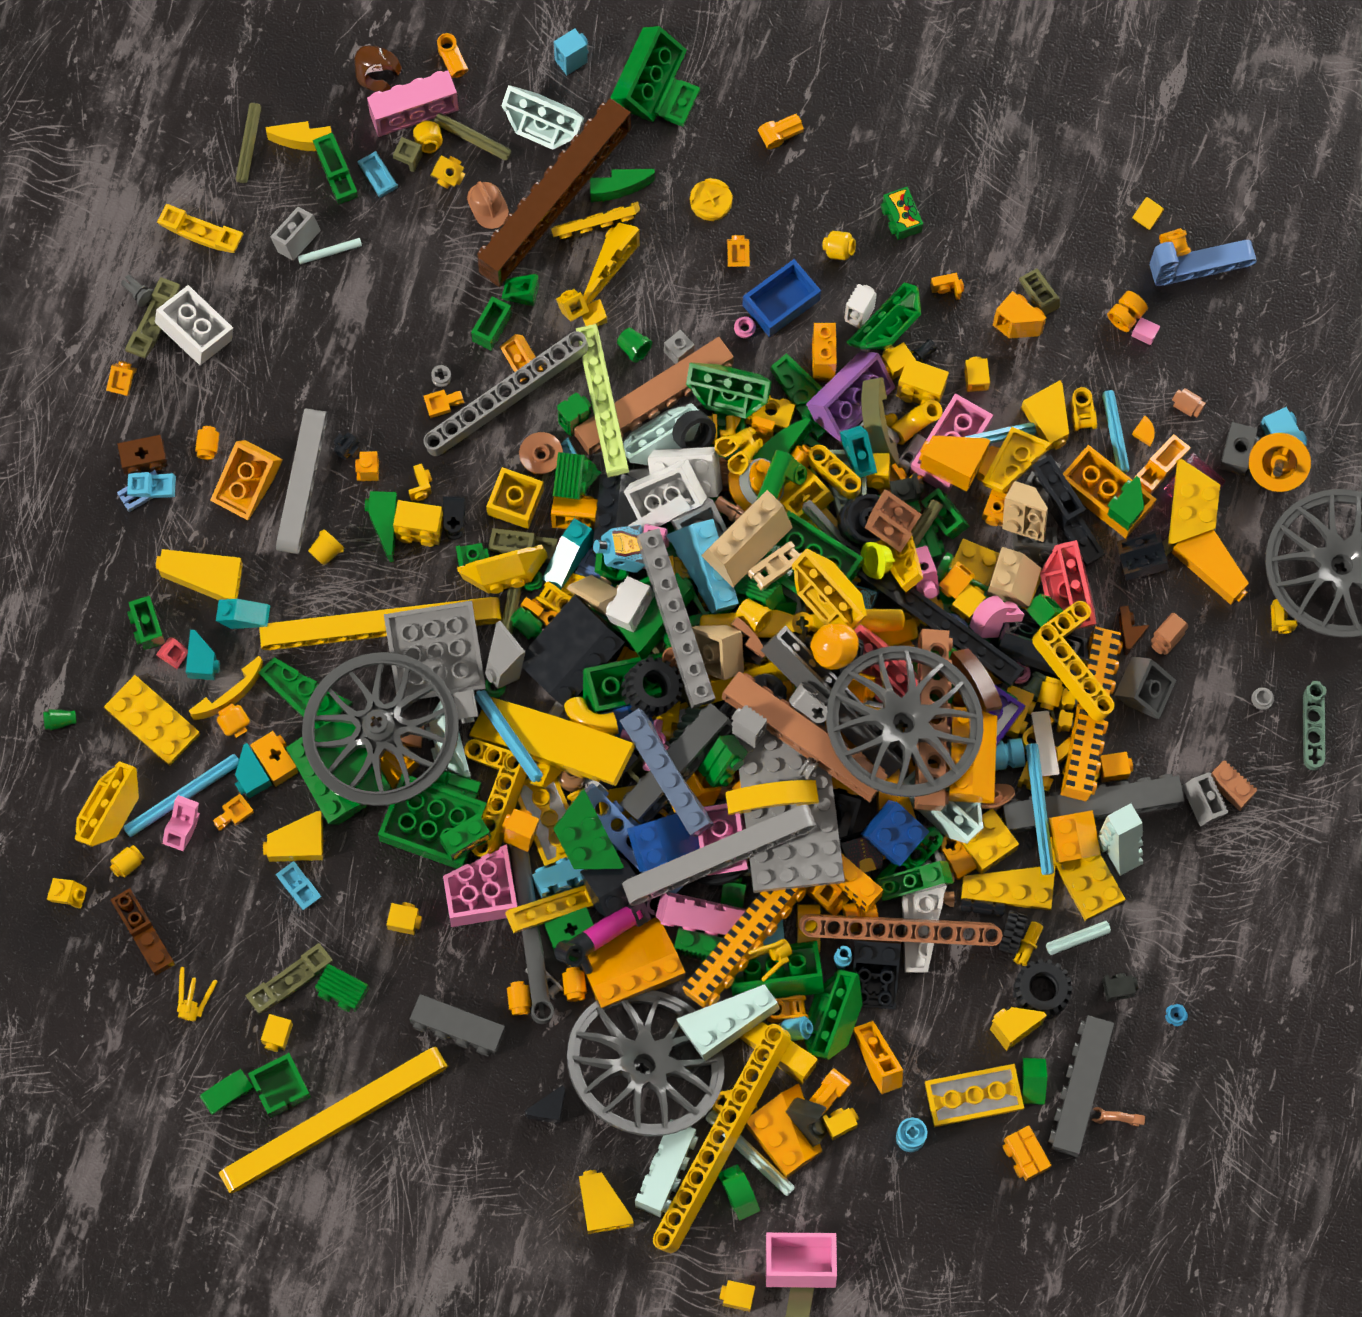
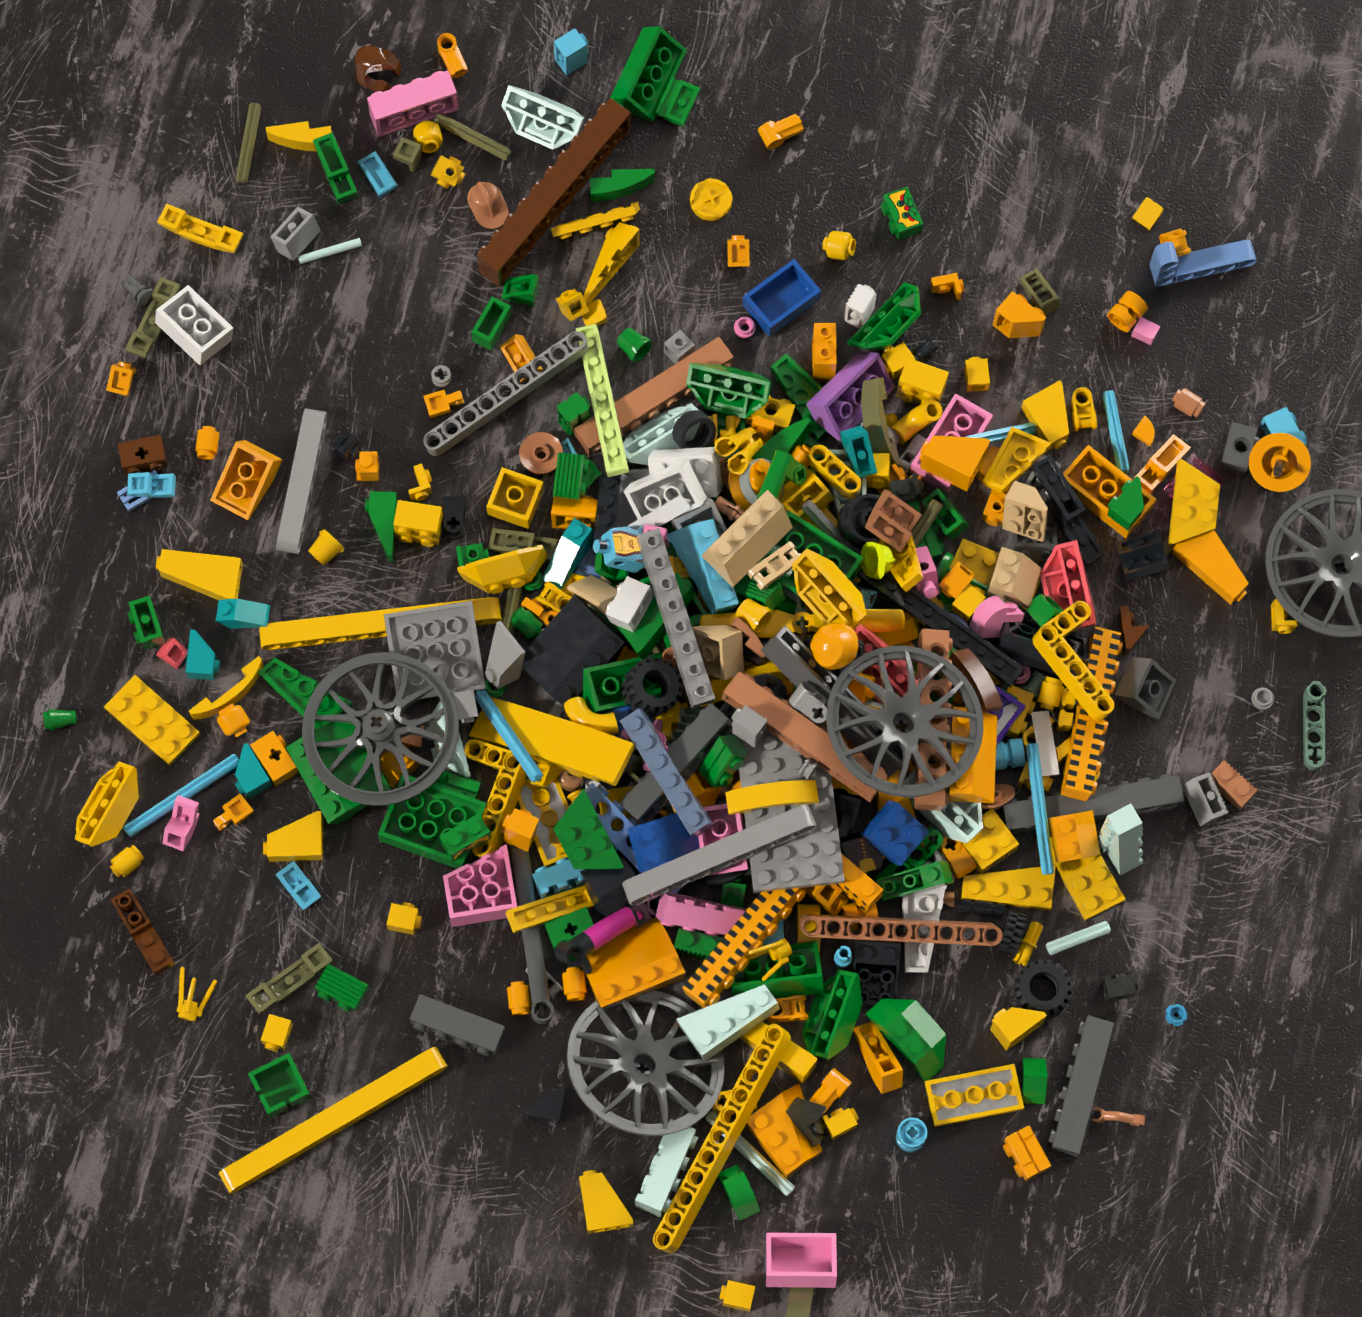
yellow bracket [47,878,87,908] -> none
green slope [200,1069,253,1115] -> none
medium azure brick [779,1016,813,1041] -> none
light orange brick [1098,752,1133,783] -> none
nougat brick [1151,613,1188,655] -> none
none -> green wedge [865,999,946,1081]

